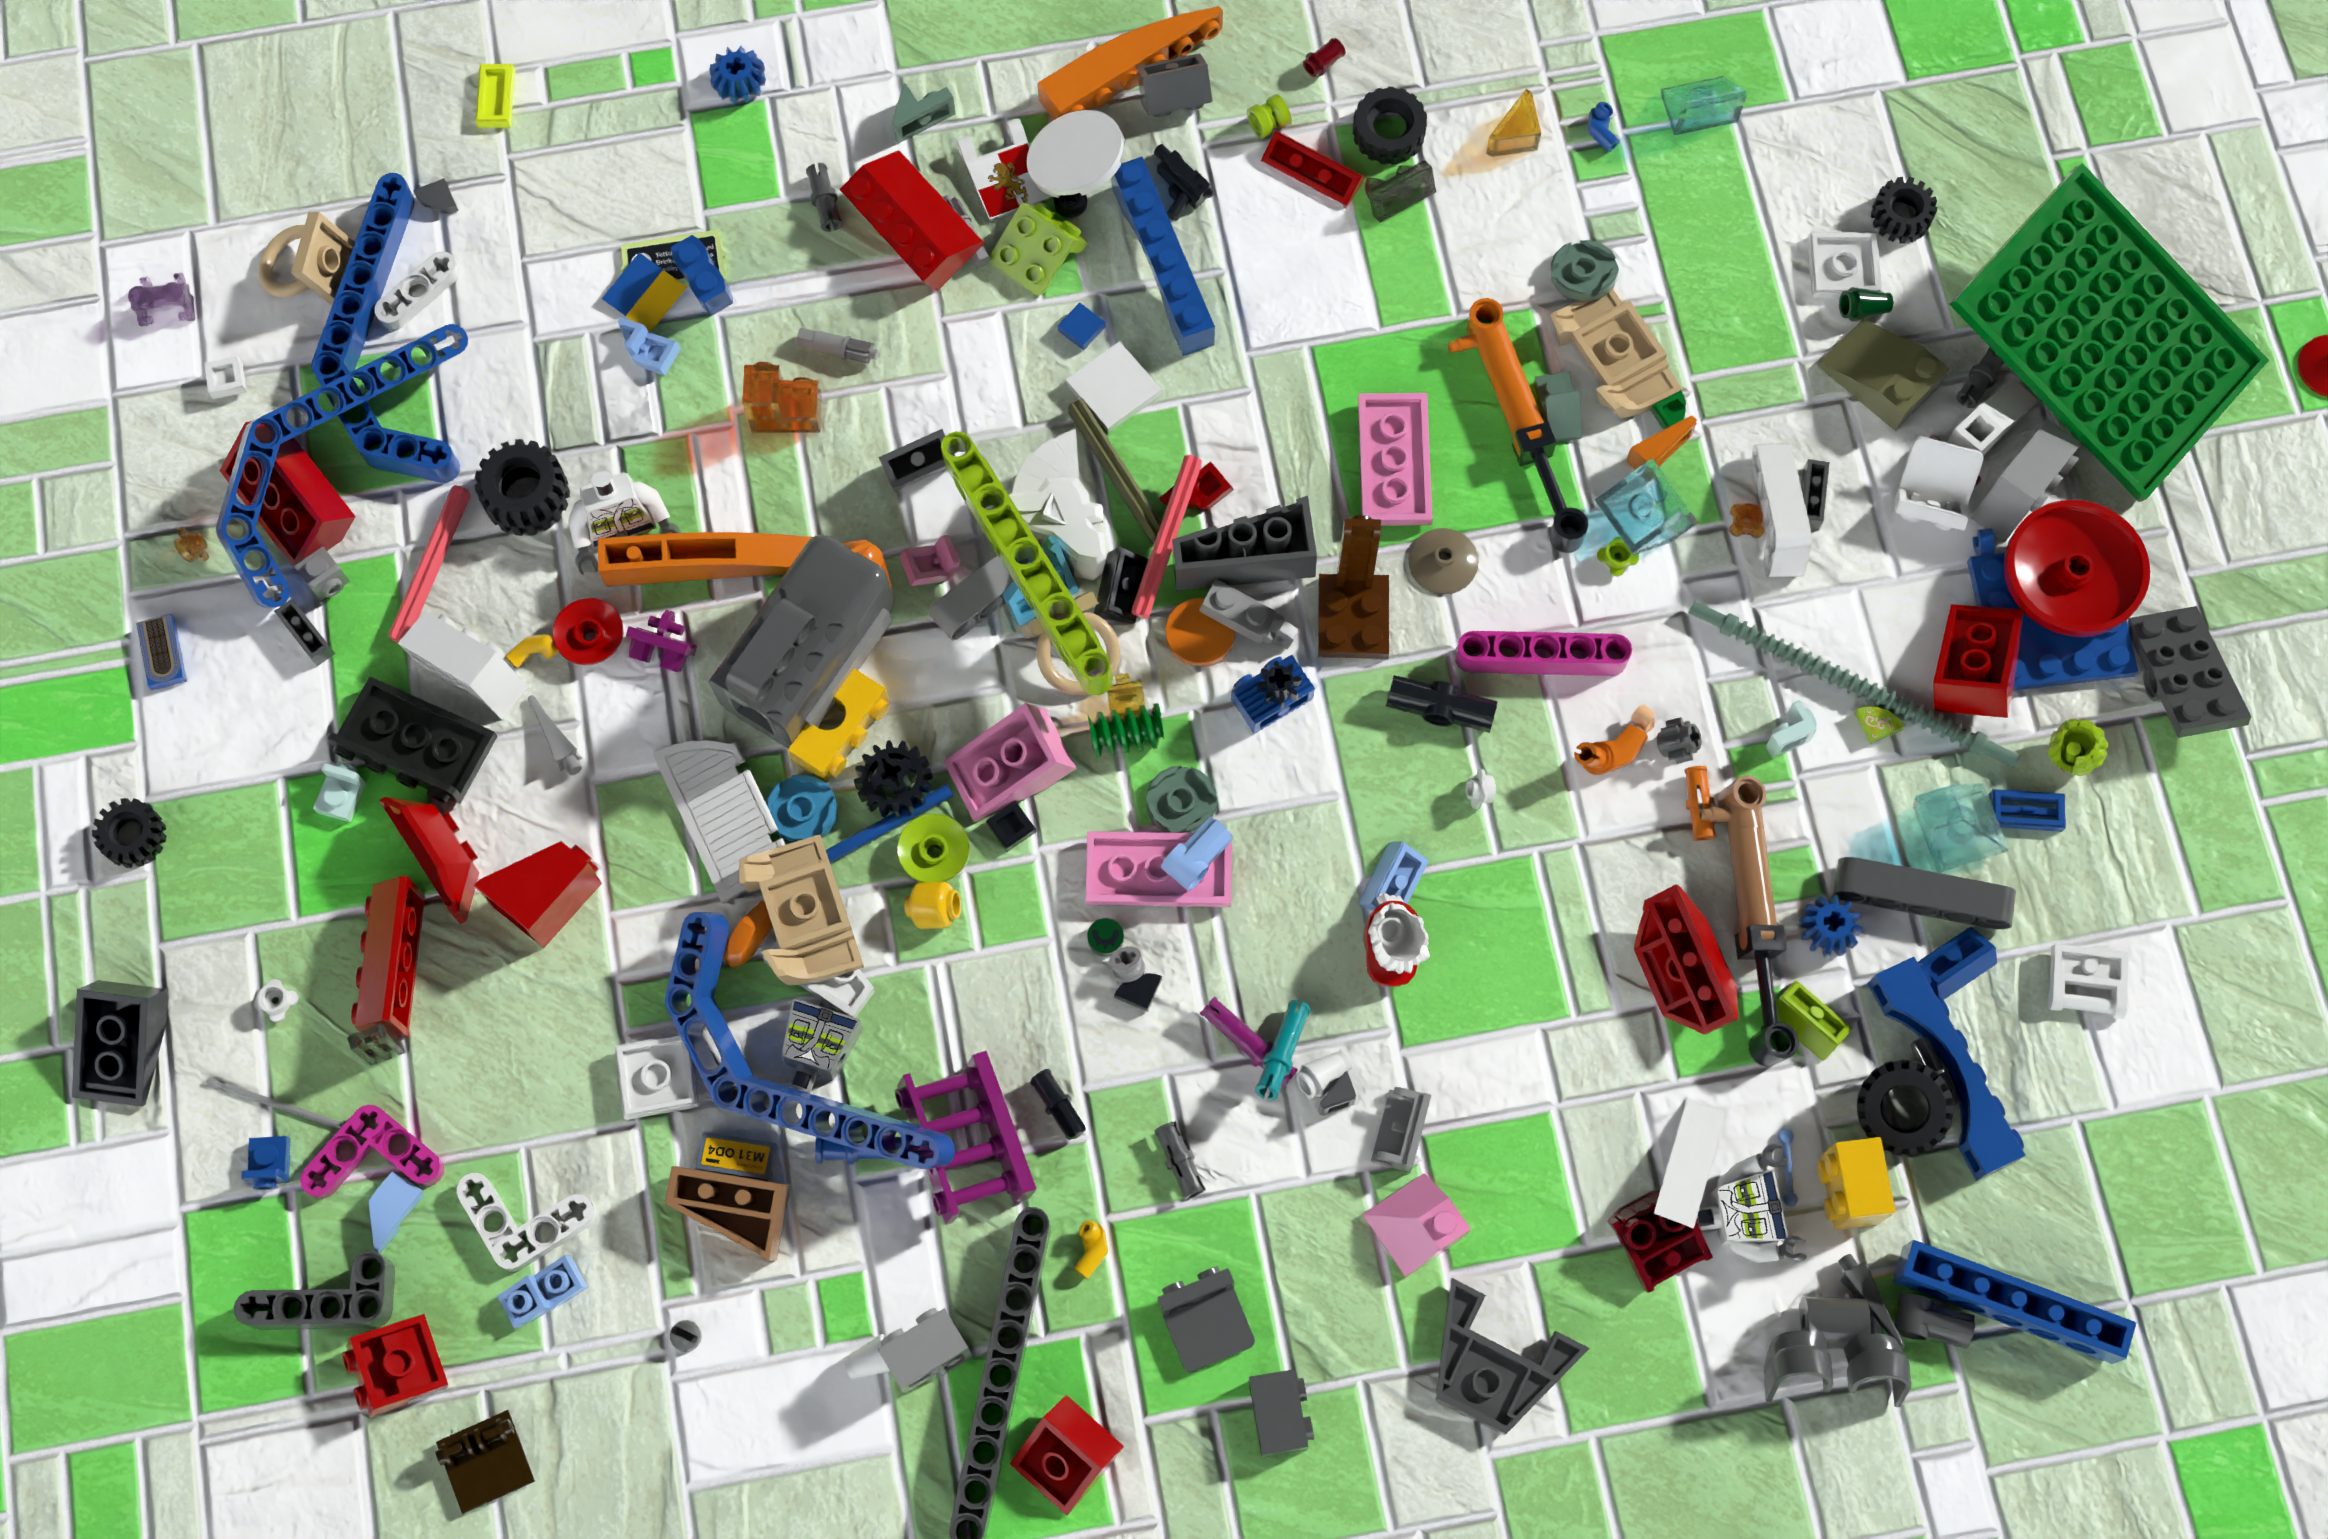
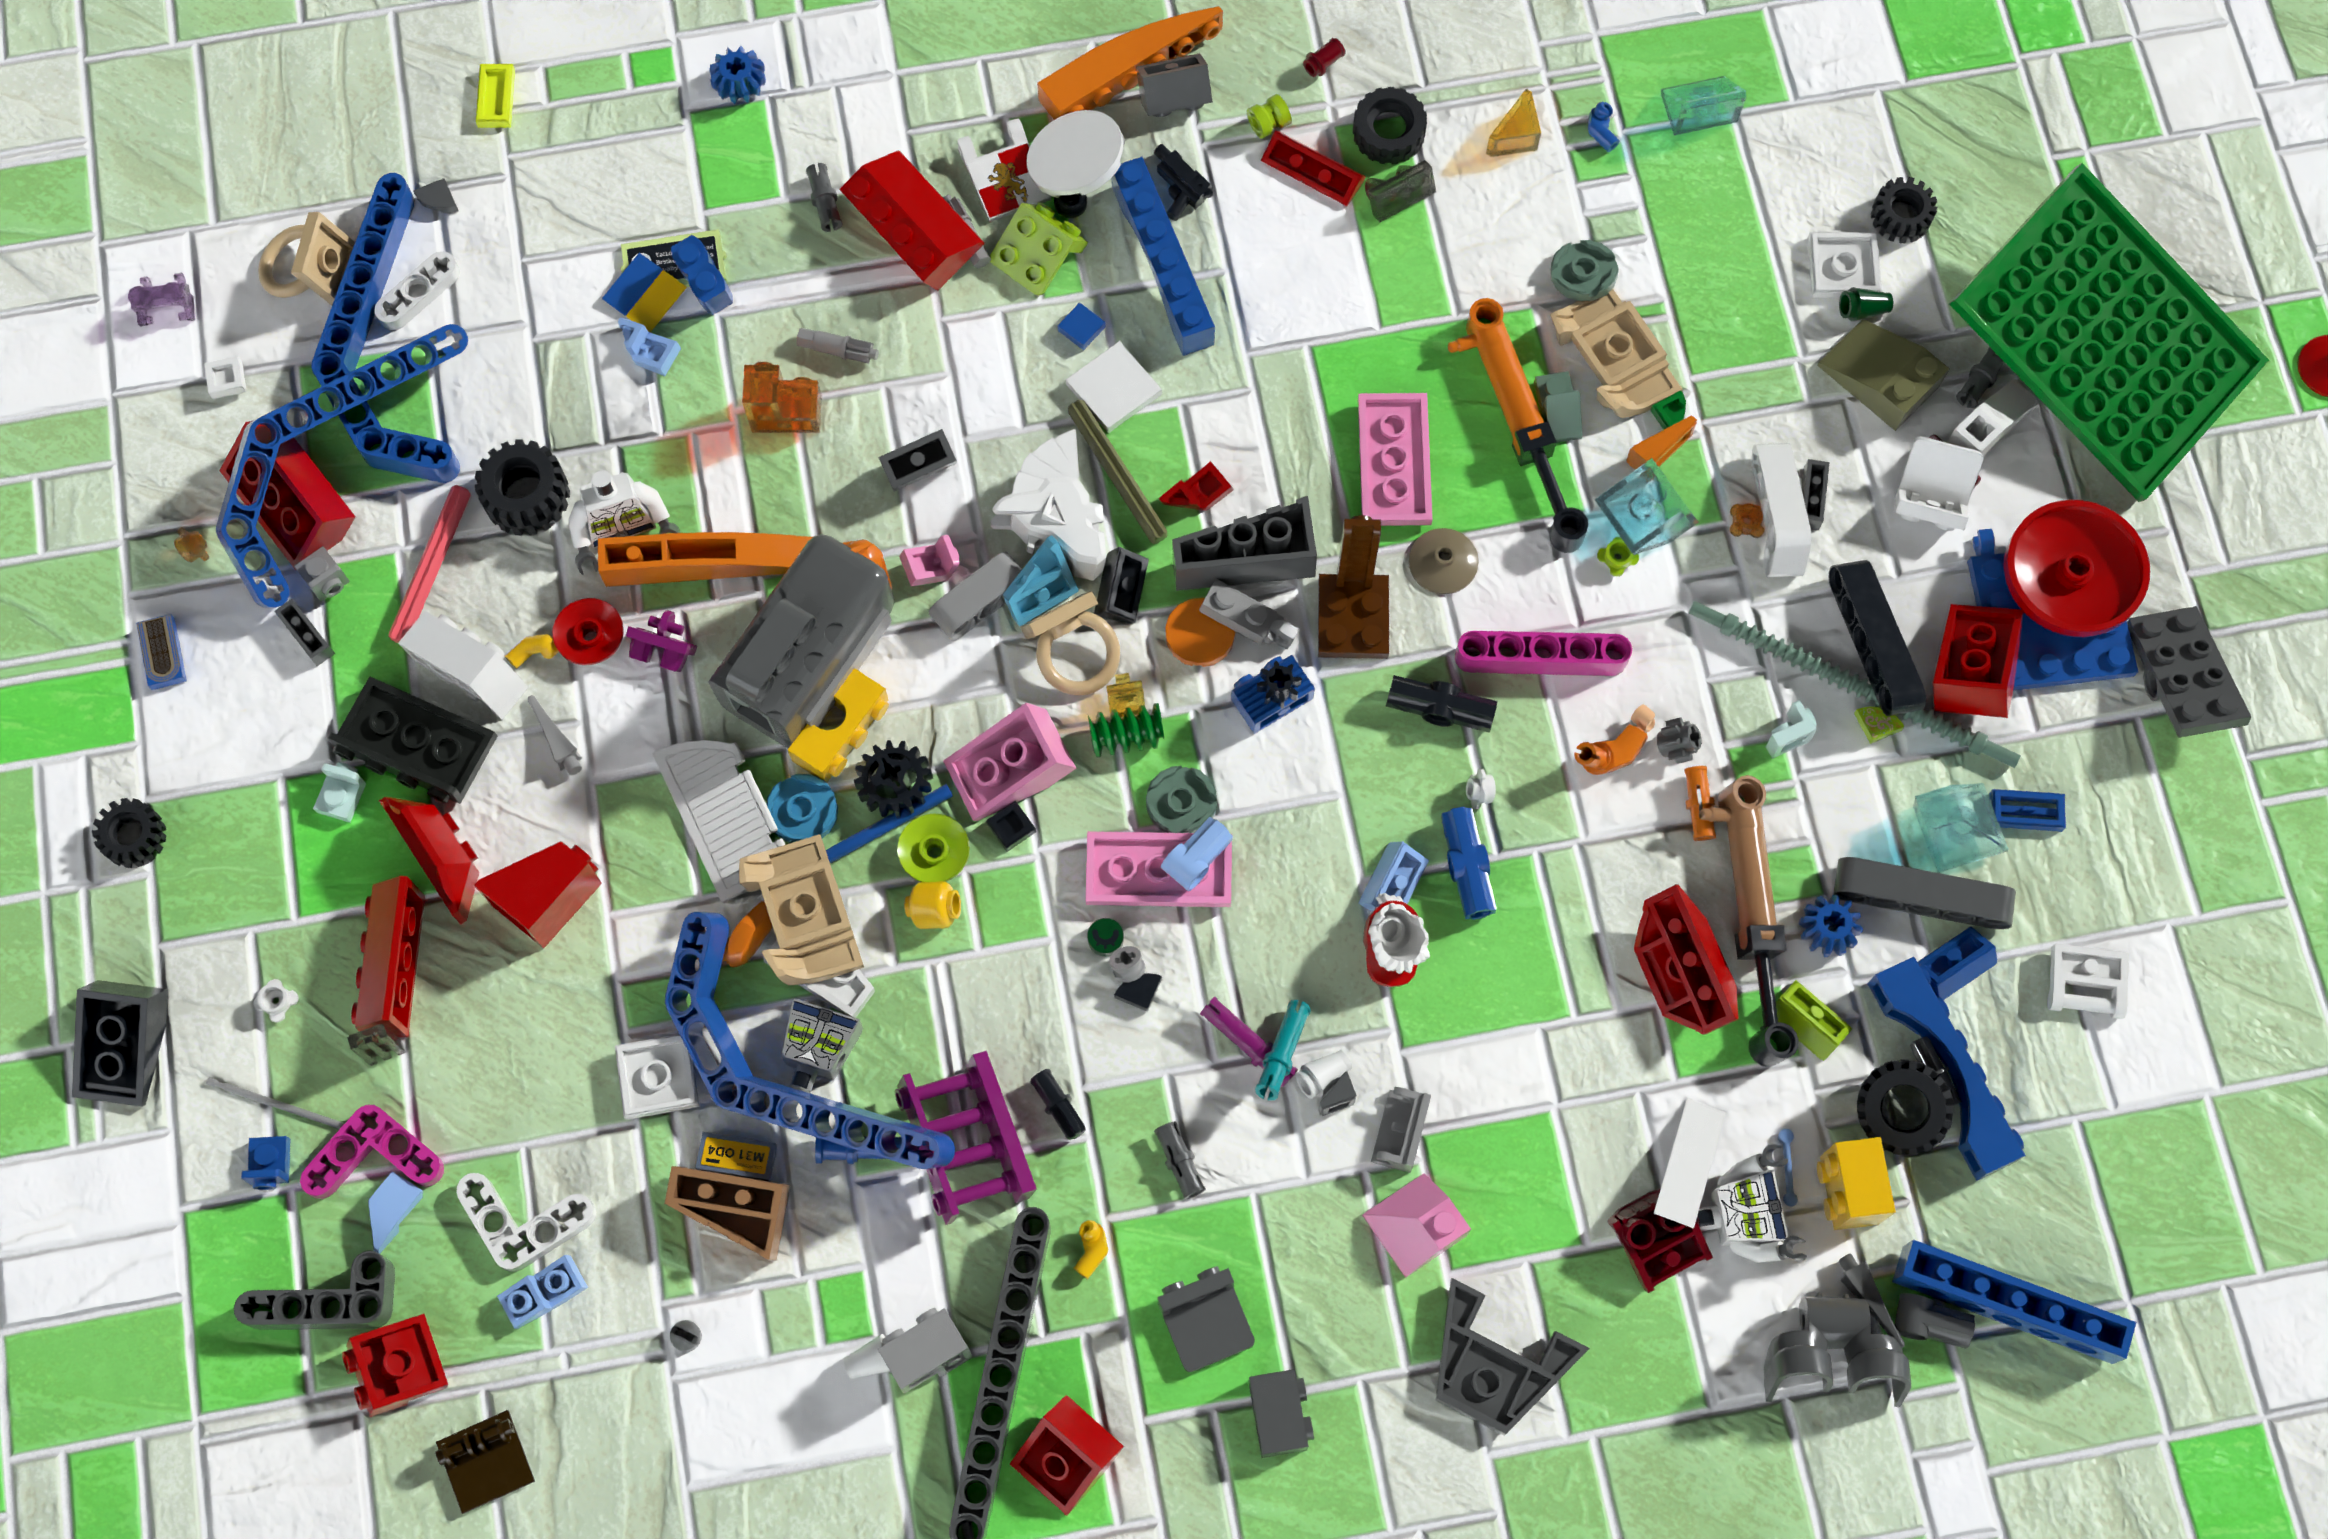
sand green slope [892,83,956,144] -> none
lime beam [941,431,1113,695] -> none
coral axle [1131,455,1202,619] -> none
light grey wedge [1971,419,2082,542] -> none
lime piece [2047,718,2108,776] -> none
none -> blue piece [1441,807,1496,920]
none -> black beam [1828,560,1926,716]

